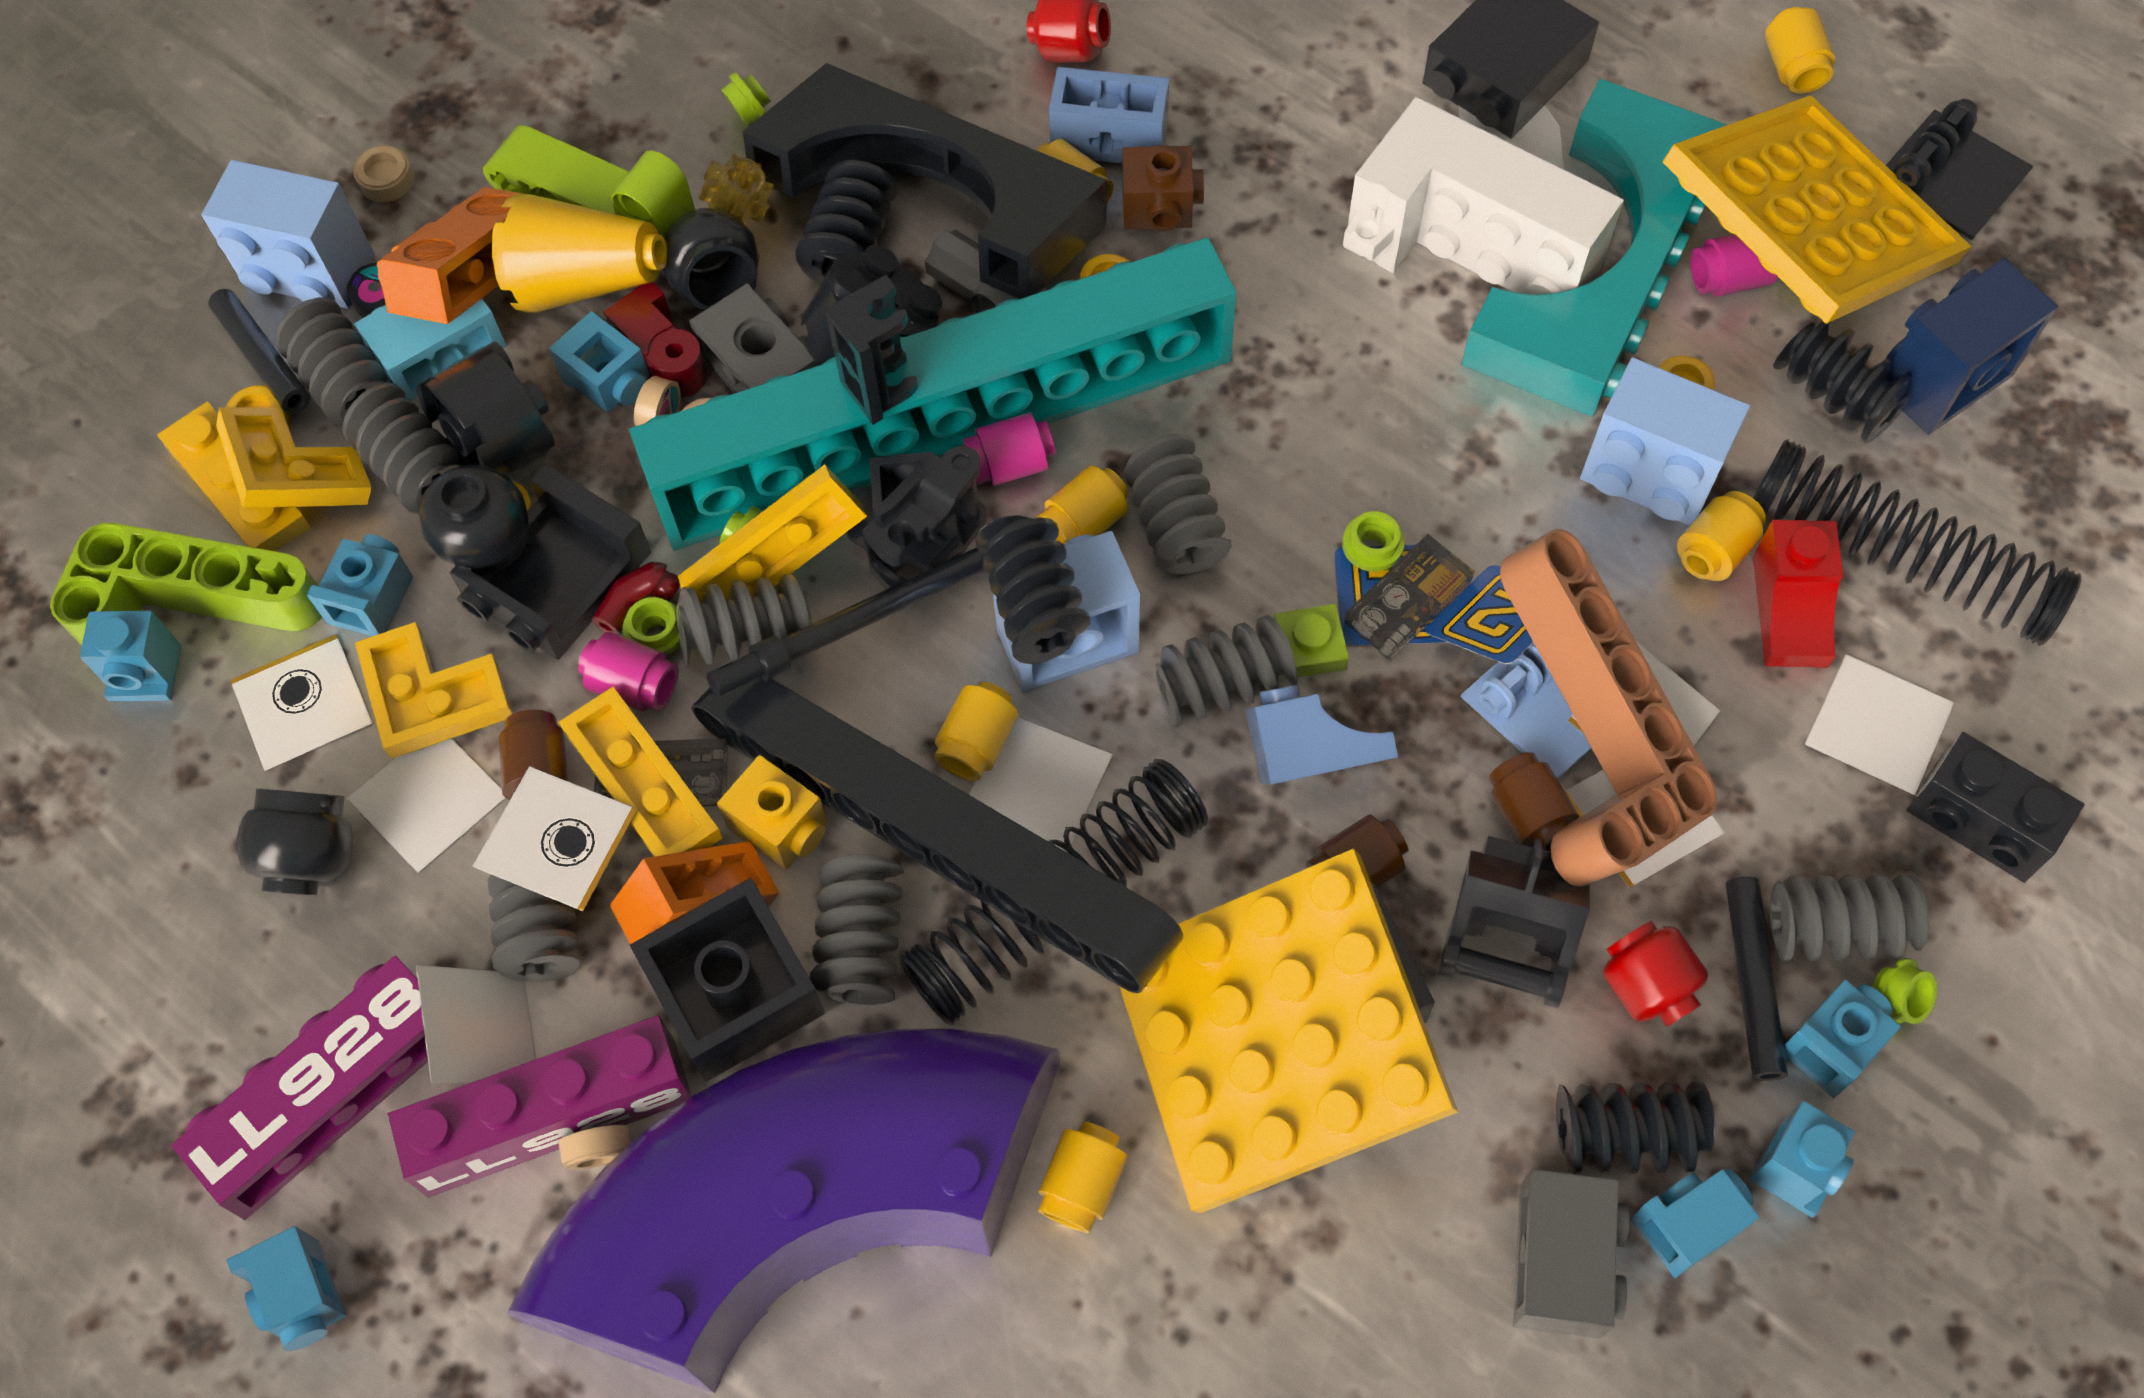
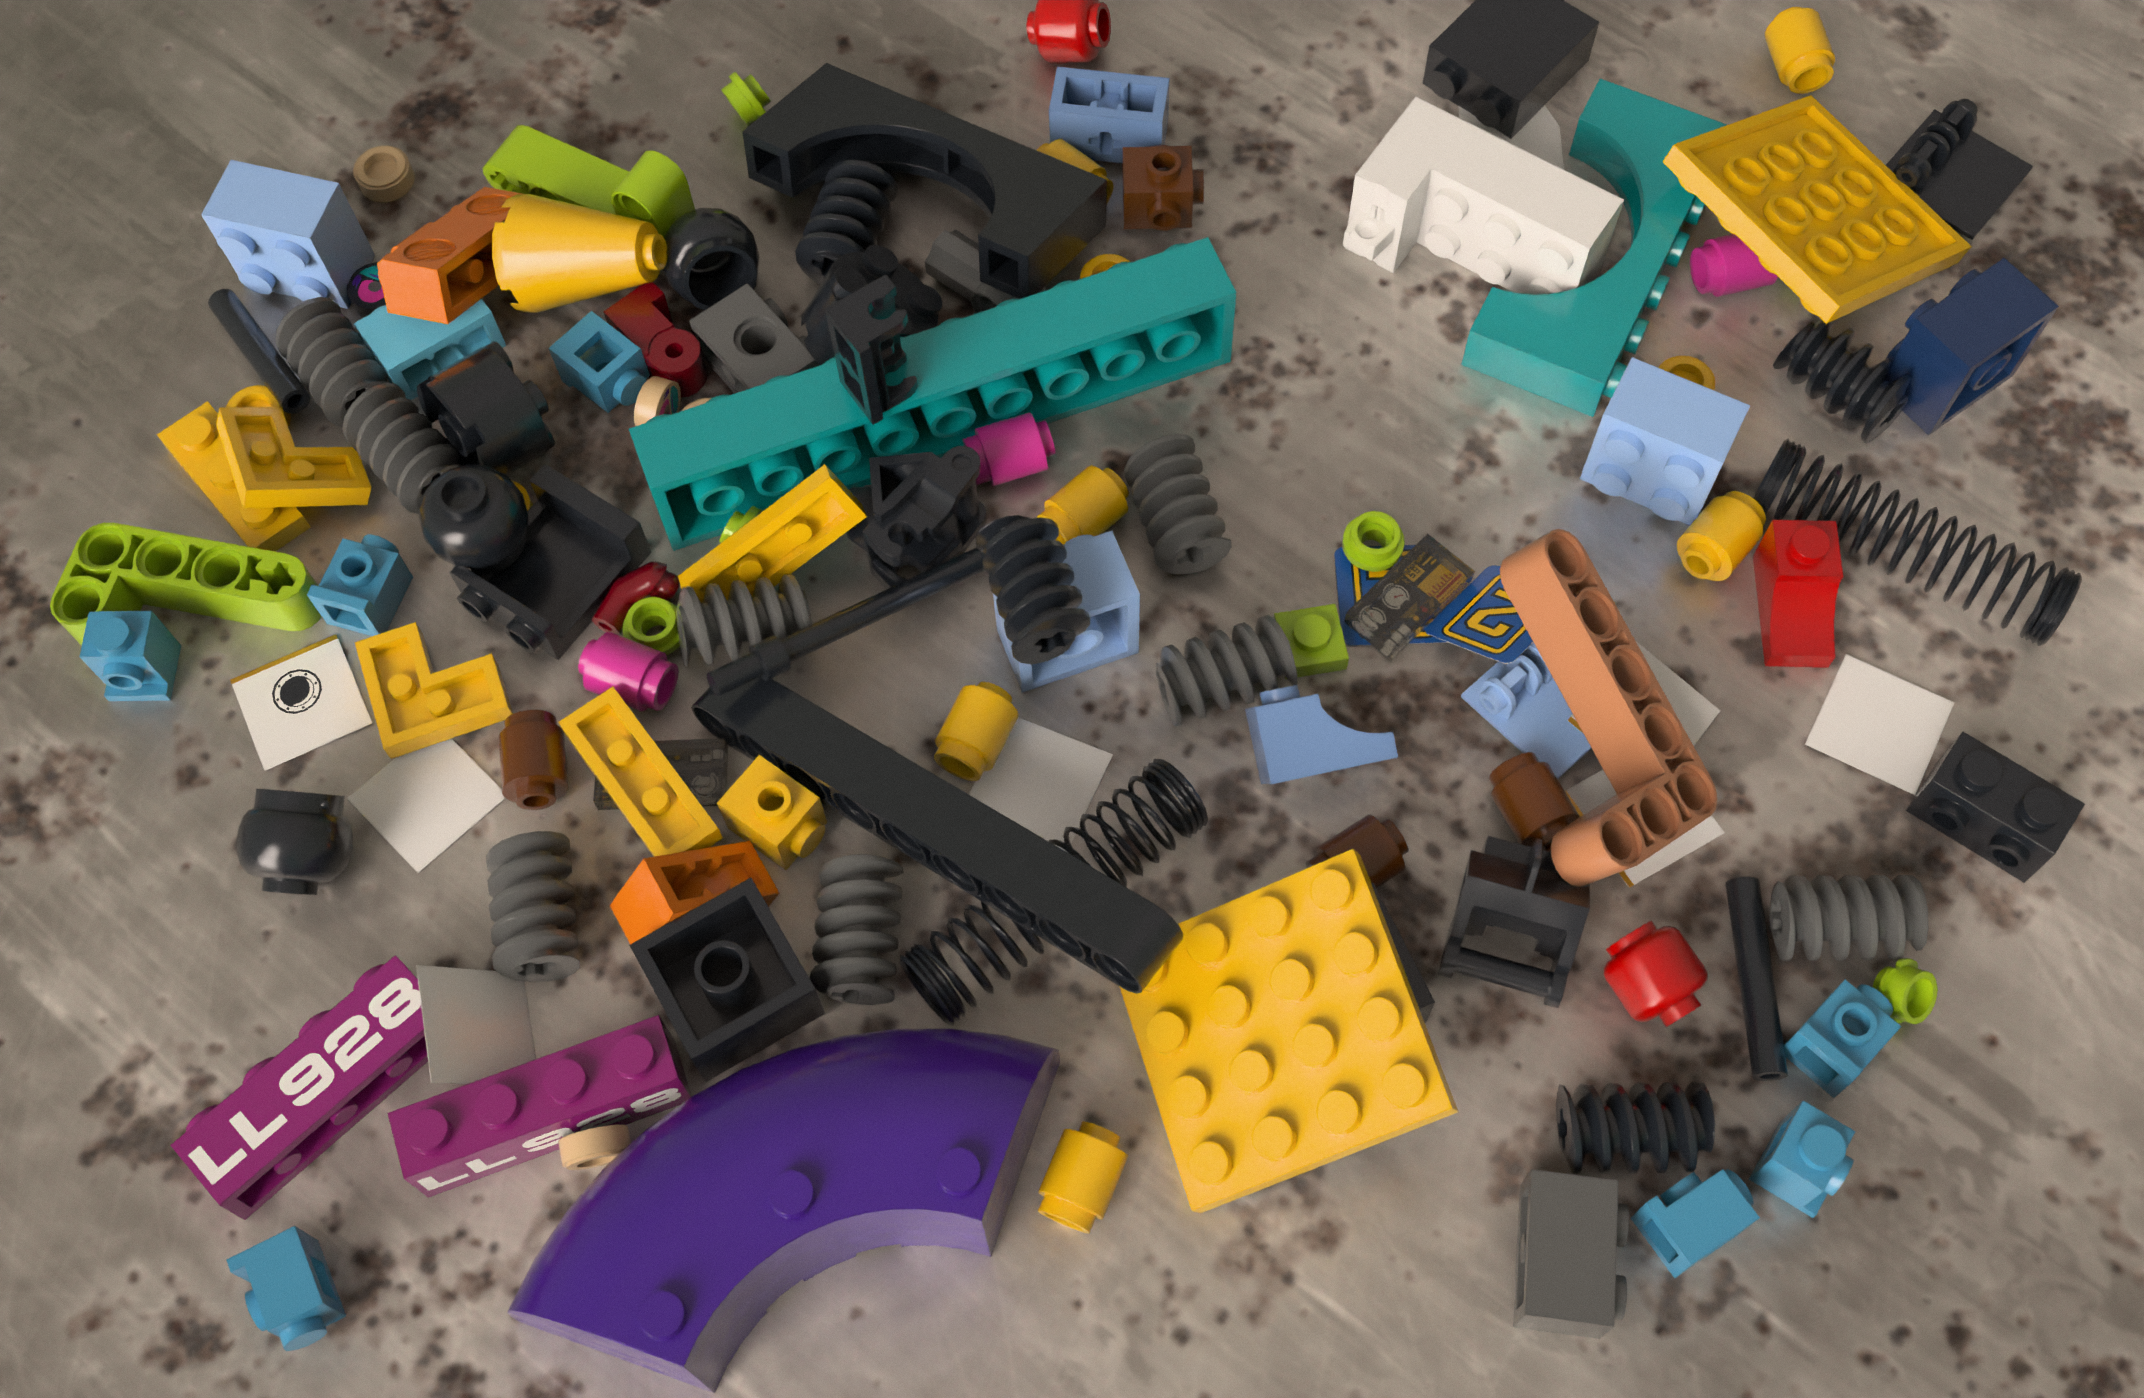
white sticker [472,766,638,911] -> none
clear yellow gear [698,154,774,223] -> none

